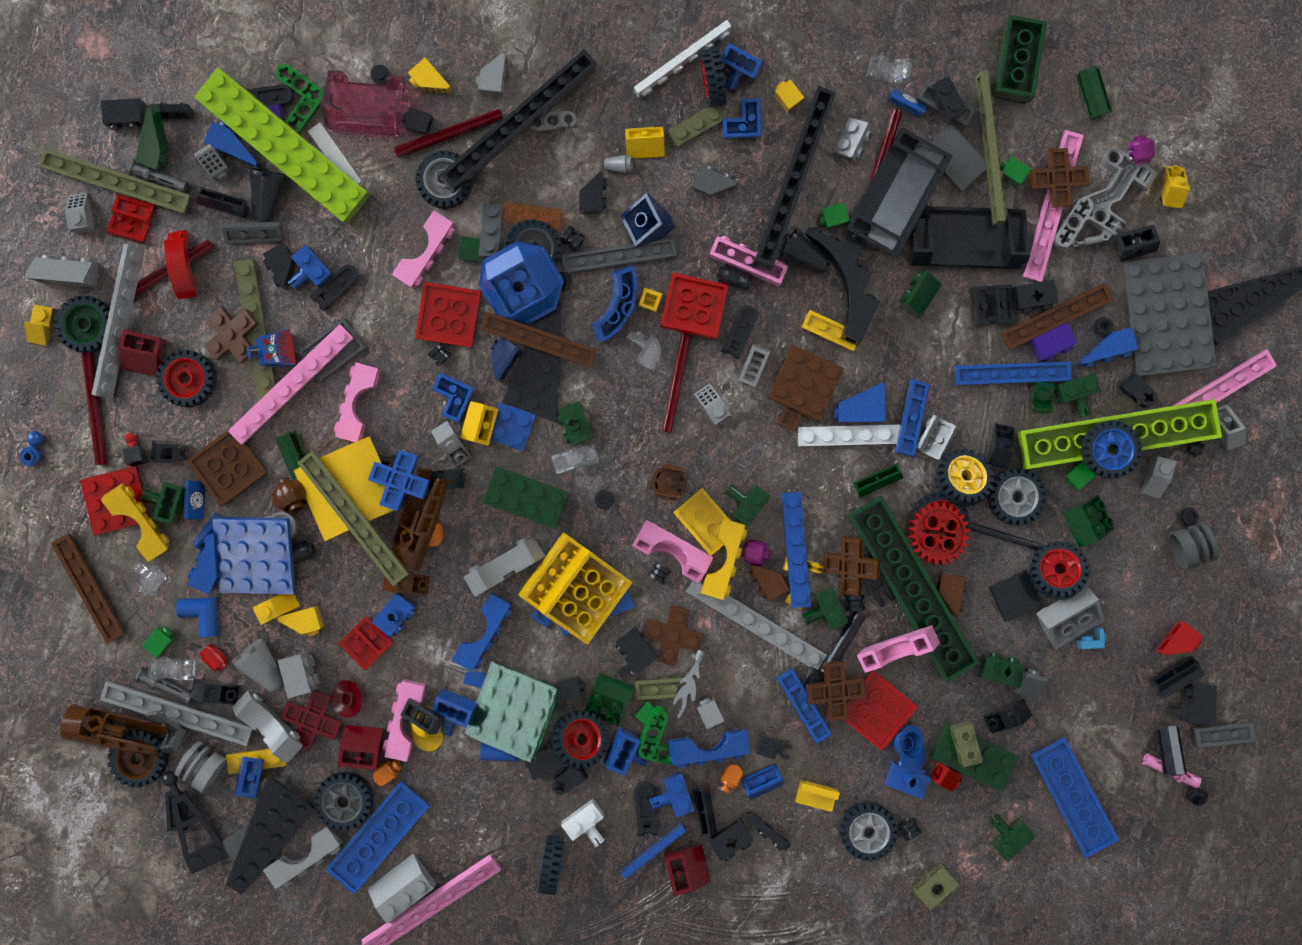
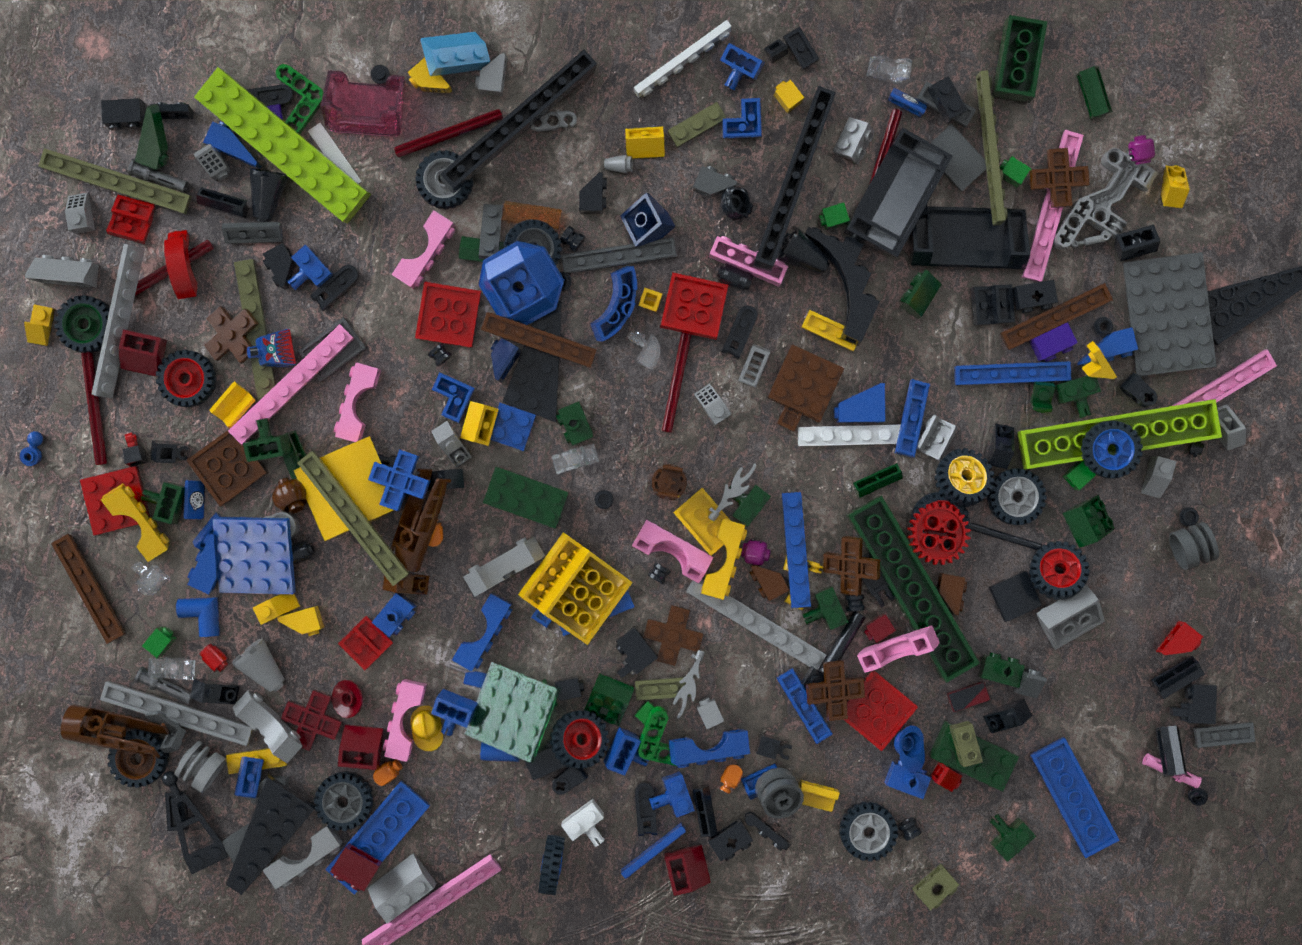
light grey brick [278,651,320,698] -> none
black slope [401,698,445,735] -> none
black brick [402,107,434,136] -> none
black wheel [700,47,727,108] -> none
dark azure bracket [1076,627,1107,649] -> none
none -> yellow panel [209,381,255,428]
none -> dark green brick [243,418,292,462]
none -> dark red slope [330,843,382,891]
none -> dark azure slope [420,32,490,76]
none -> light grey piece [708,463,756,521]
none -> black hair [720,186,753,220]
none -> dark grey wheel [755,768,804,819]
none -> black slope [764,39,788,64]
none -> black plate [783,26,819,71]
none -> dark red brick [864,613,896,643]
none -> black tile [947,681,990,712]
none -> yellow slope [1082,341,1117,379]

